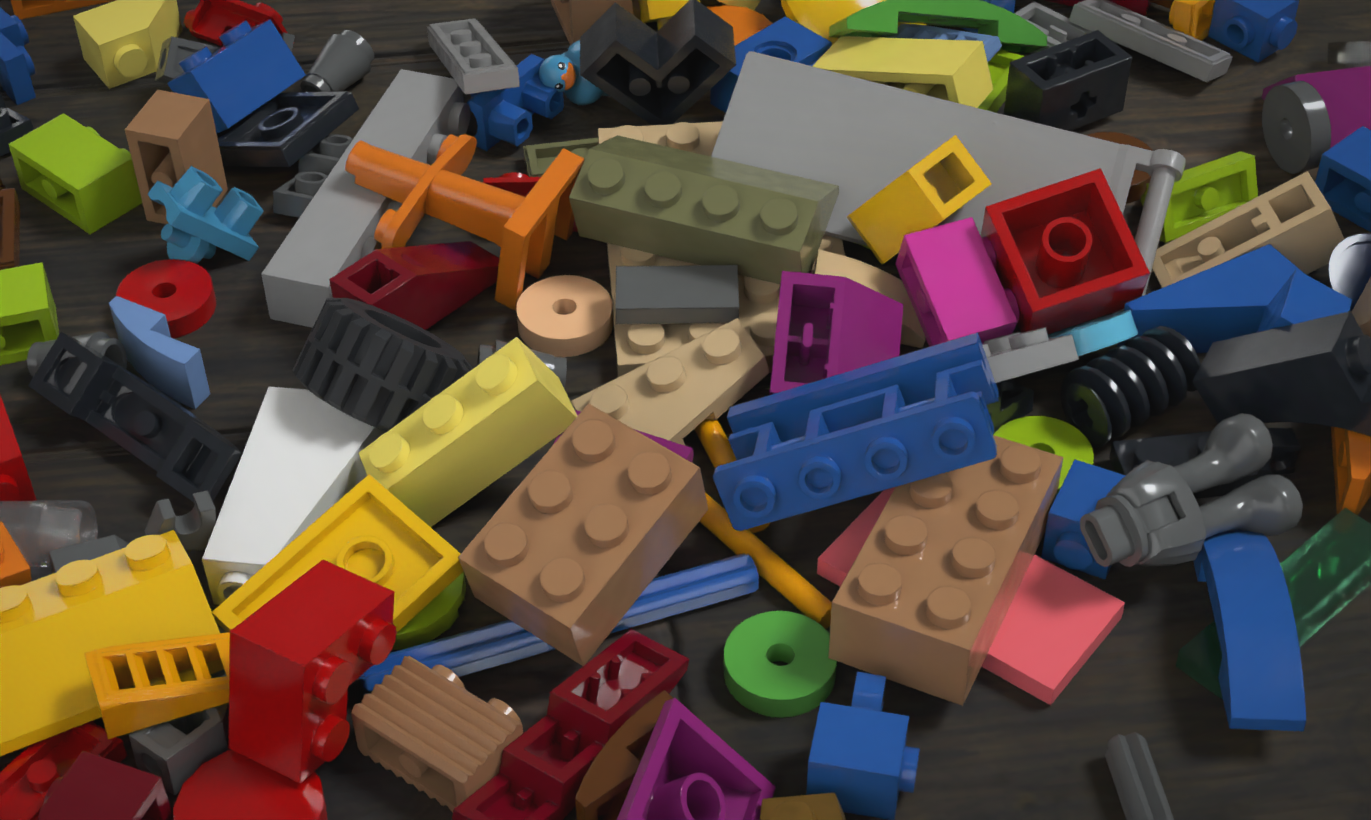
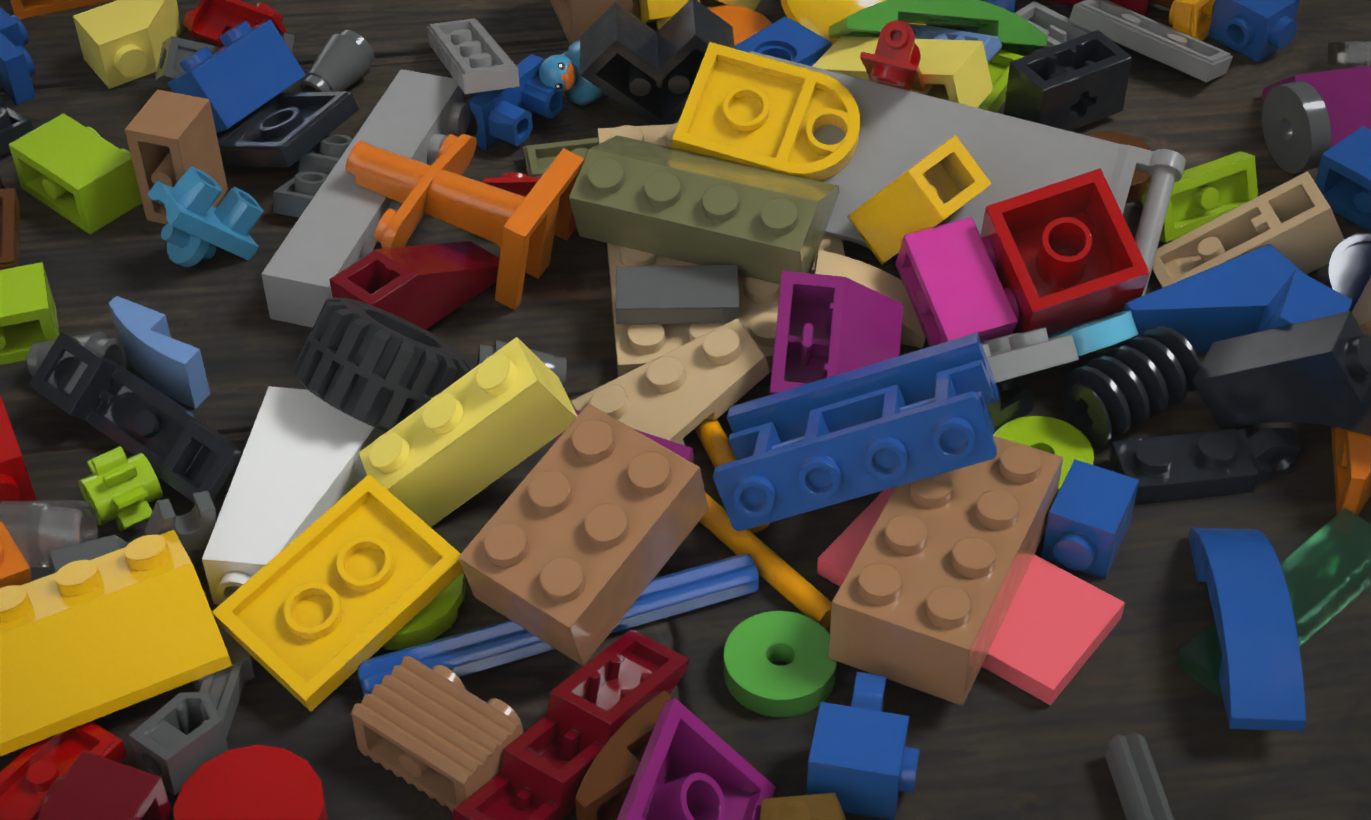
light orange slope [84,632,230,739] -> none
red piece [116,259,216,339] -> none
red brick [229,560,397,784] -> none
light nougat piece [516,275,613,357] -> none
dark grey piece [1080,413,1303,567] -> none
none -> lime gear [78,446,163,531]
none -> yellow tile [672,42,860,181]
none -> red hinge [860,20,926,93]

